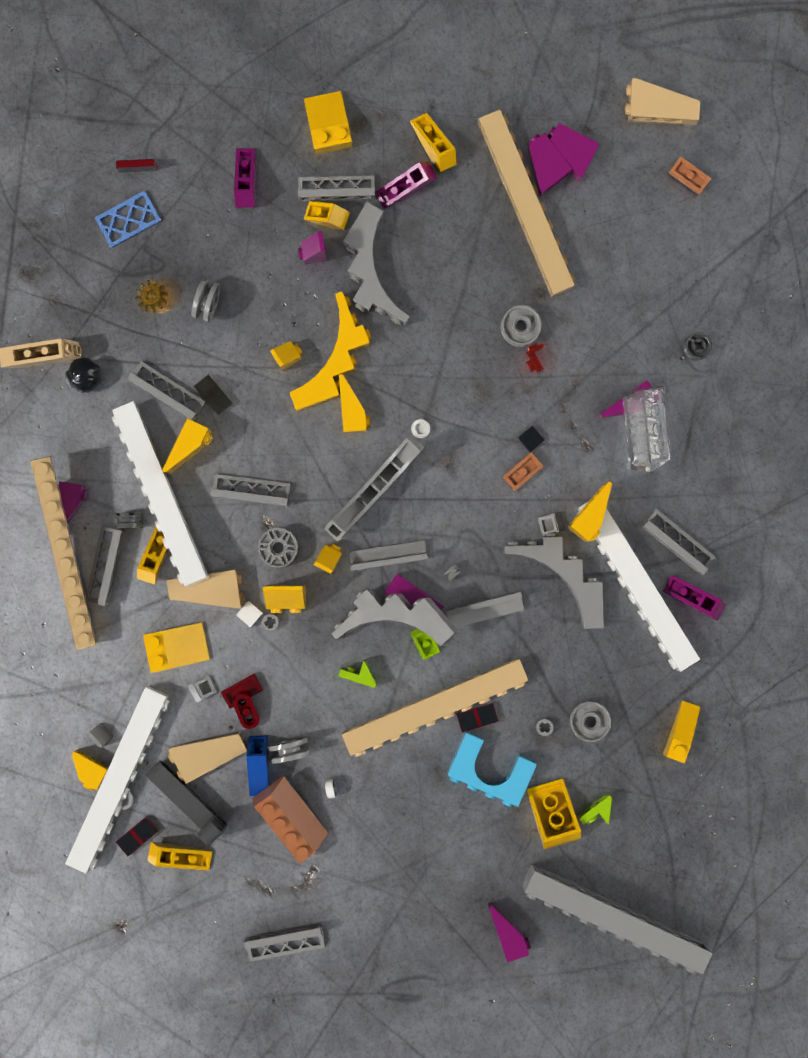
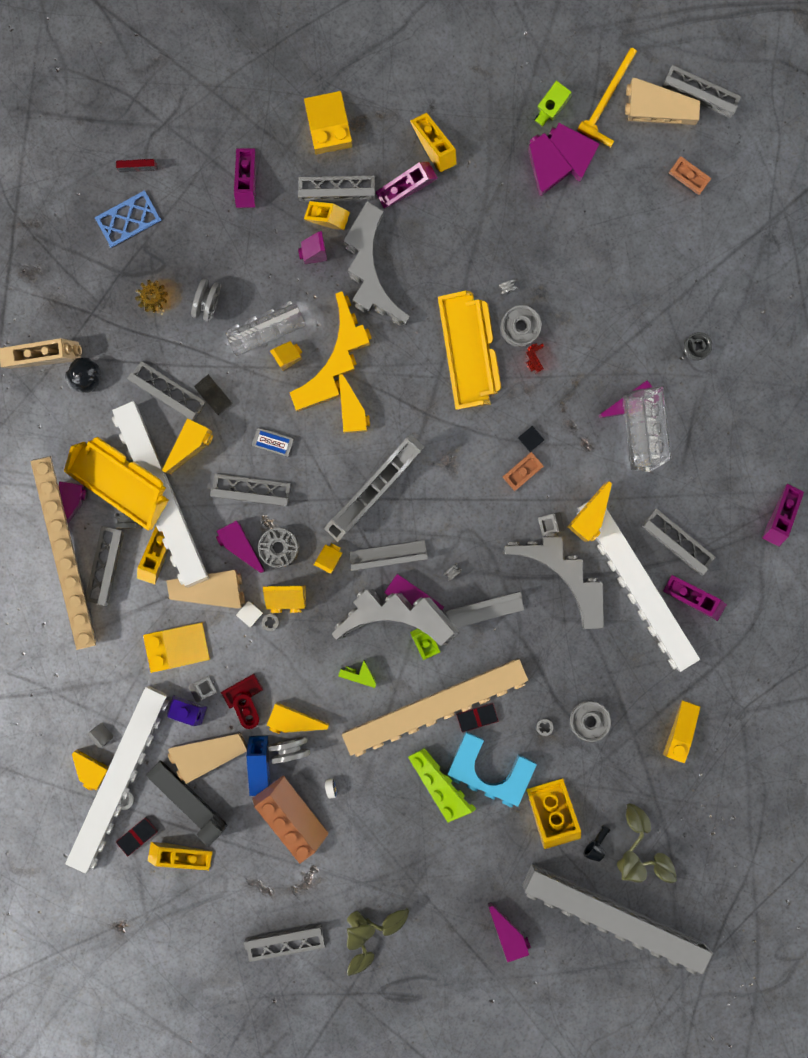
white tile [411,419,430,439] -> none
tan brick [478,110,576,297] -> none
lime slope [577,793,612,825] -> none
none -> yellow slope [64,437,169,531]
none -> dark purple torso [167,695,208,726]
none -> magenta slope [216,520,265,573]
none -> clear slope [226,301,306,356]
none -> tile [252,428,294,457]
none -> yellow slope [267,702,329,734]
none -> olive plant [347,908,409,976]
none -> lime wing [408,748,476,823]
none -> yellow slope [438,290,501,410]
none -> light grey bush [499,280,518,295]
none -> lime torso [534,80,572,127]
none -> yellow bar [577,48,637,148]
none -> black bar [583,825,611,862]
none -> olive plant [617,803,677,883]
none -> light grey fence [662,65,741,118]
none -> magenta slope [762,484,804,547]

